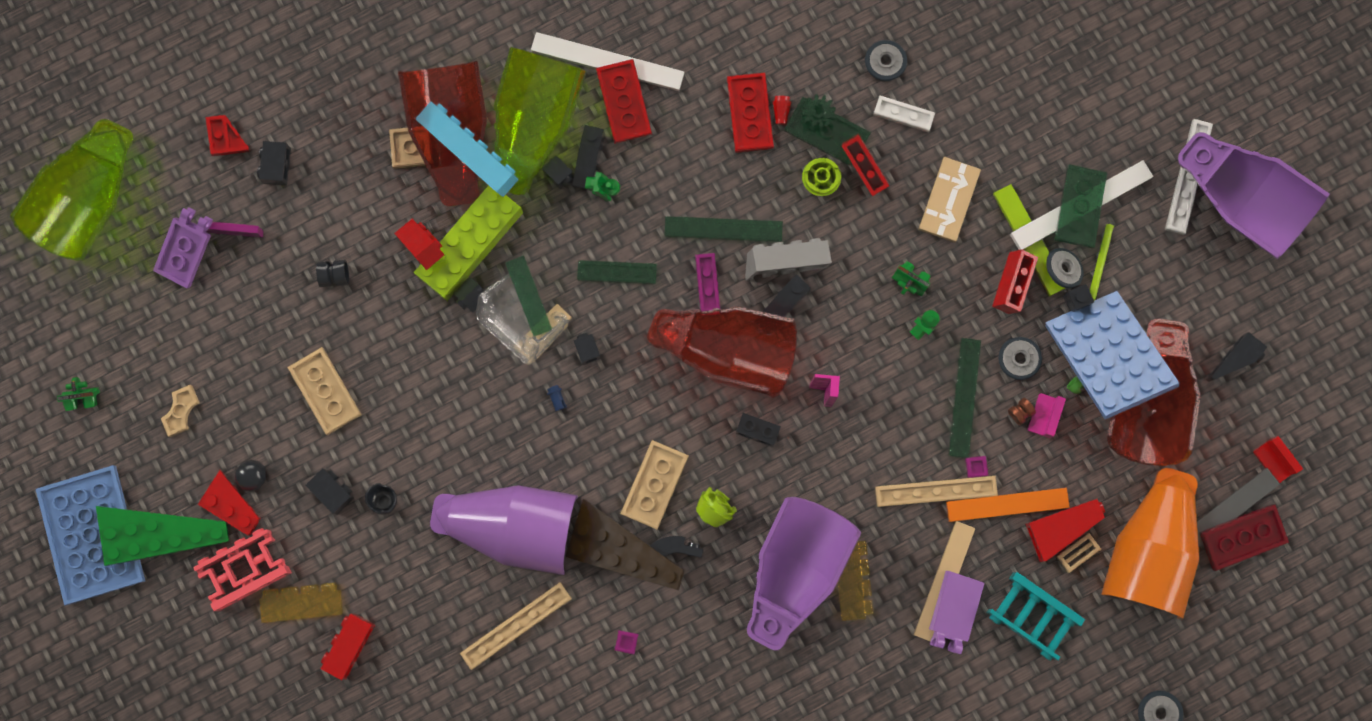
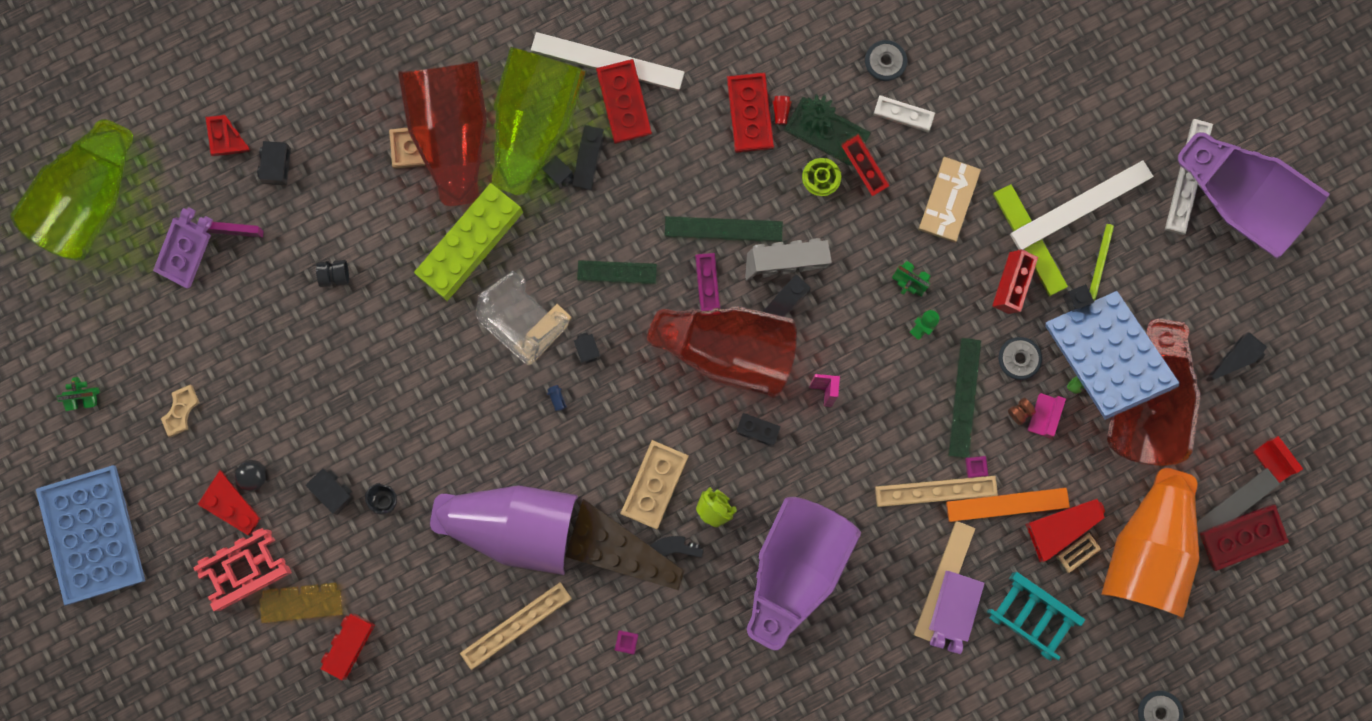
green wing [96,506,230,566] -> none
tan tile [288,347,362,435] -> none
red brick [394,218,444,270] -> none
medium azure brick [416,101,519,197] -> none
black brick [453,277,489,313] -> none
clear green tile [505,255,553,337] -> none
green hips [585,172,620,201] -> none
clear yellow windscreen [838,541,874,621] -> none
light grey wheel [1046,248,1084,288] -> none
clear green tile [1054,164,1107,249] -> none

